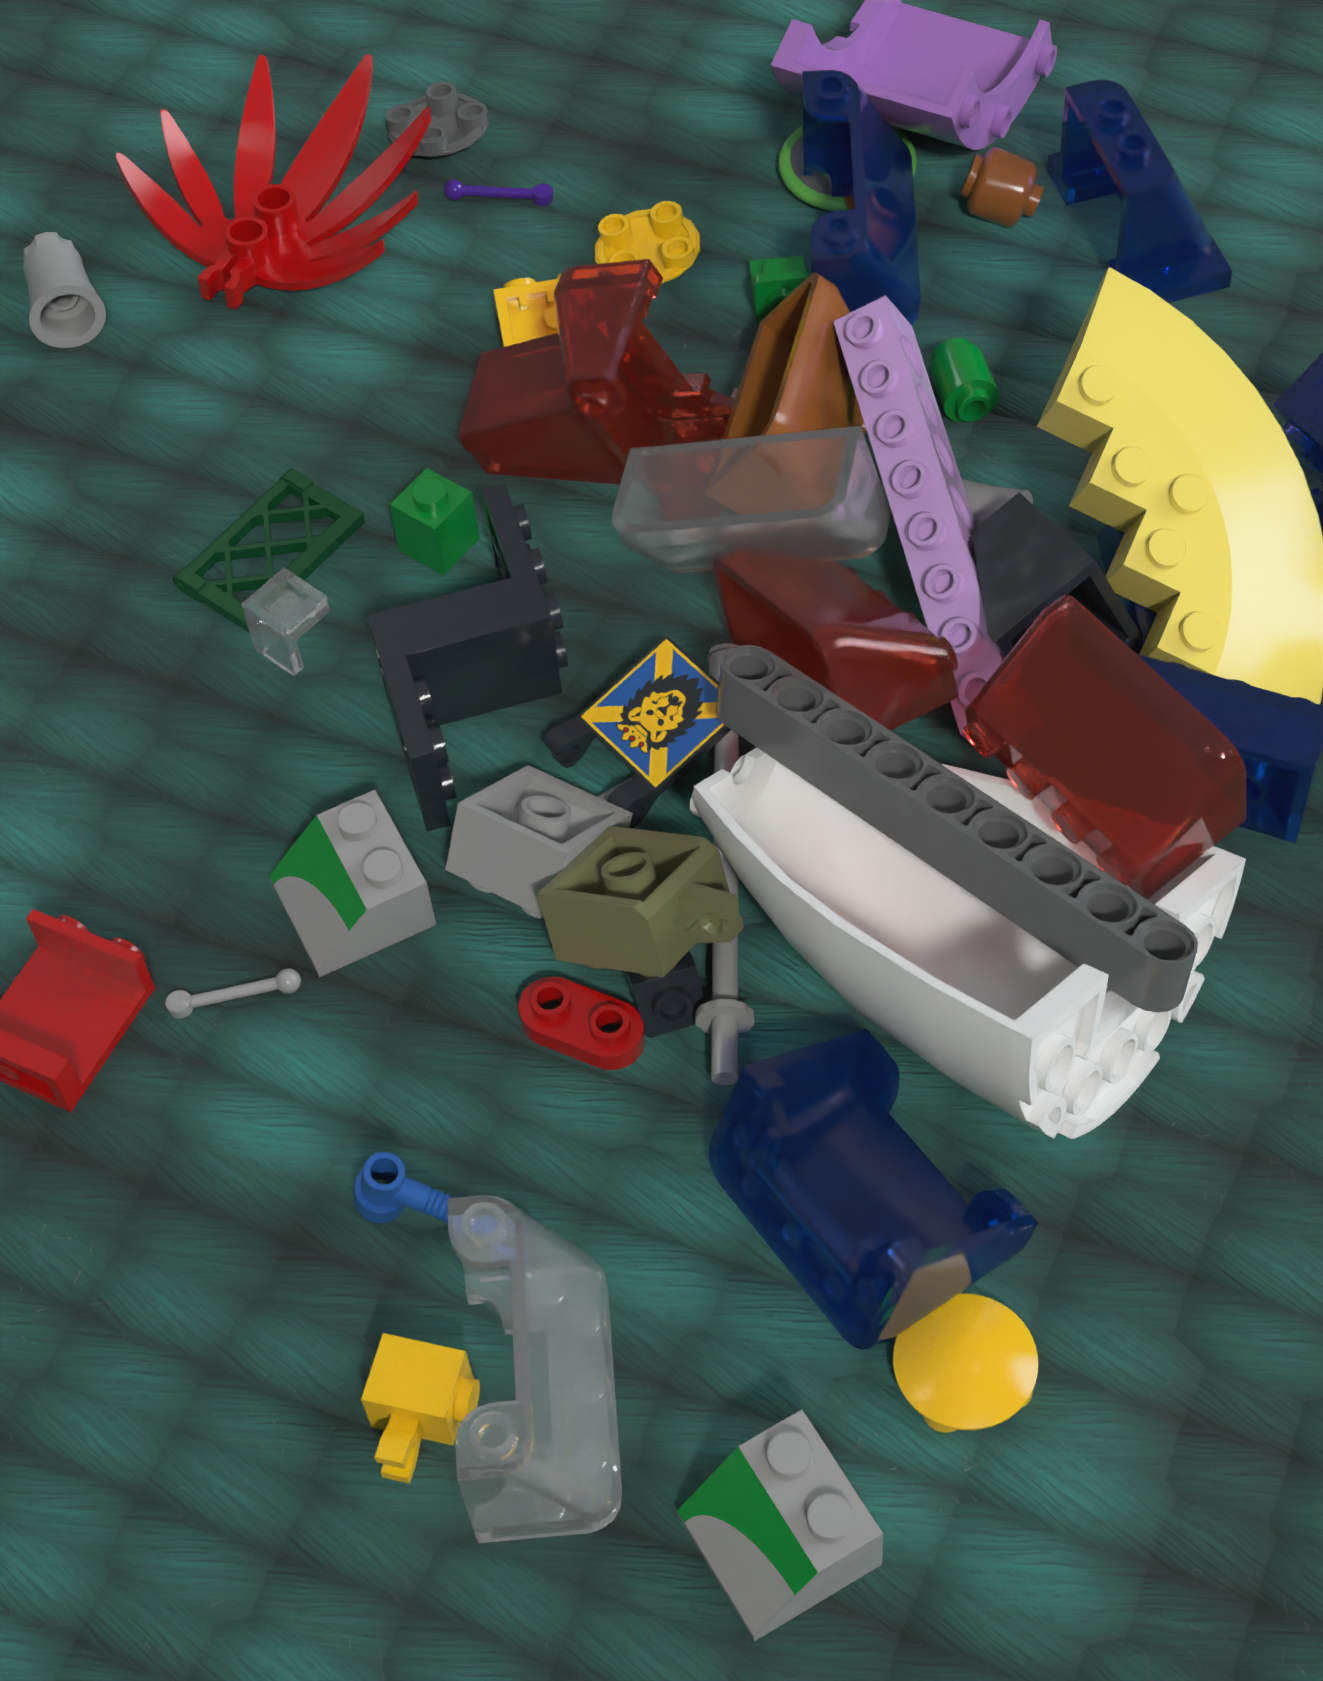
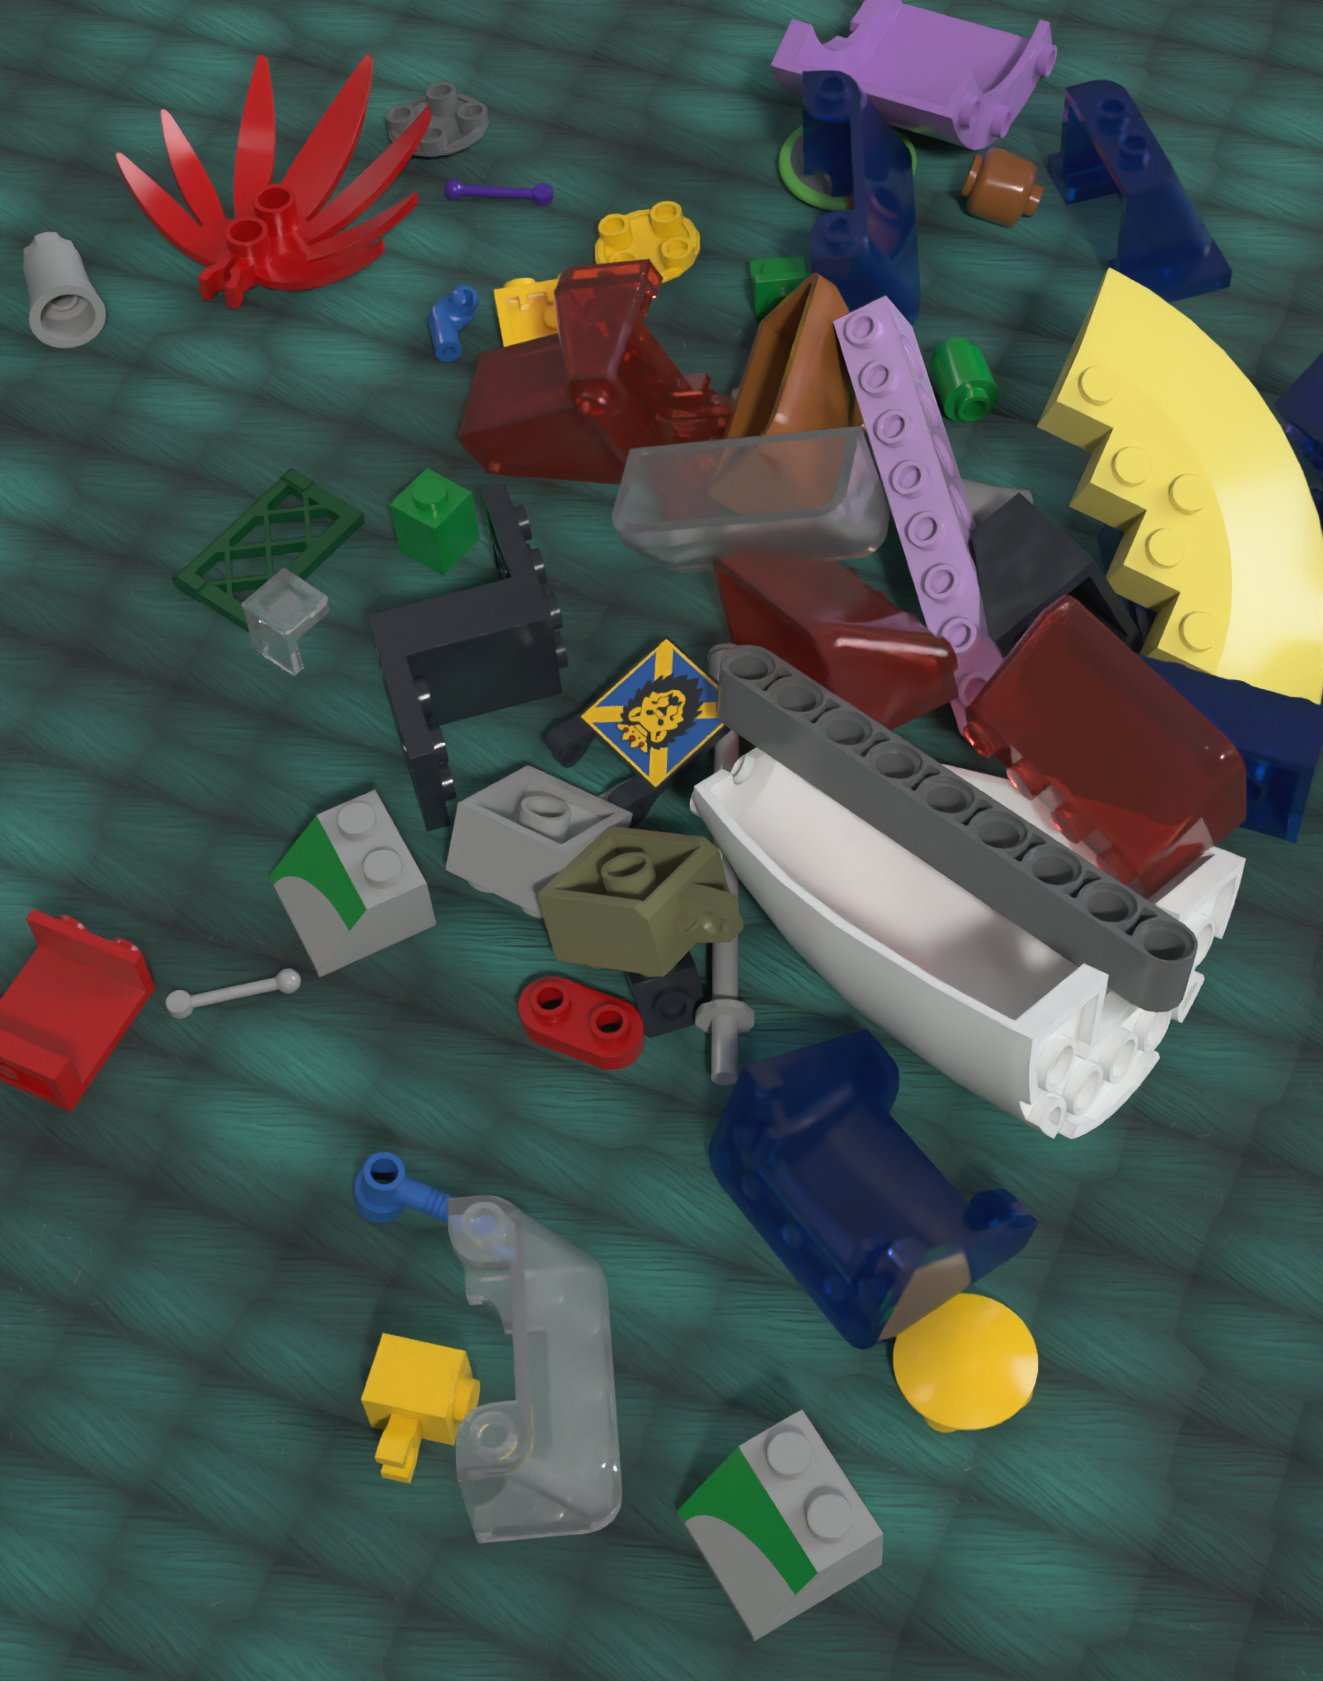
none -> blue arm [427,285,479,362]

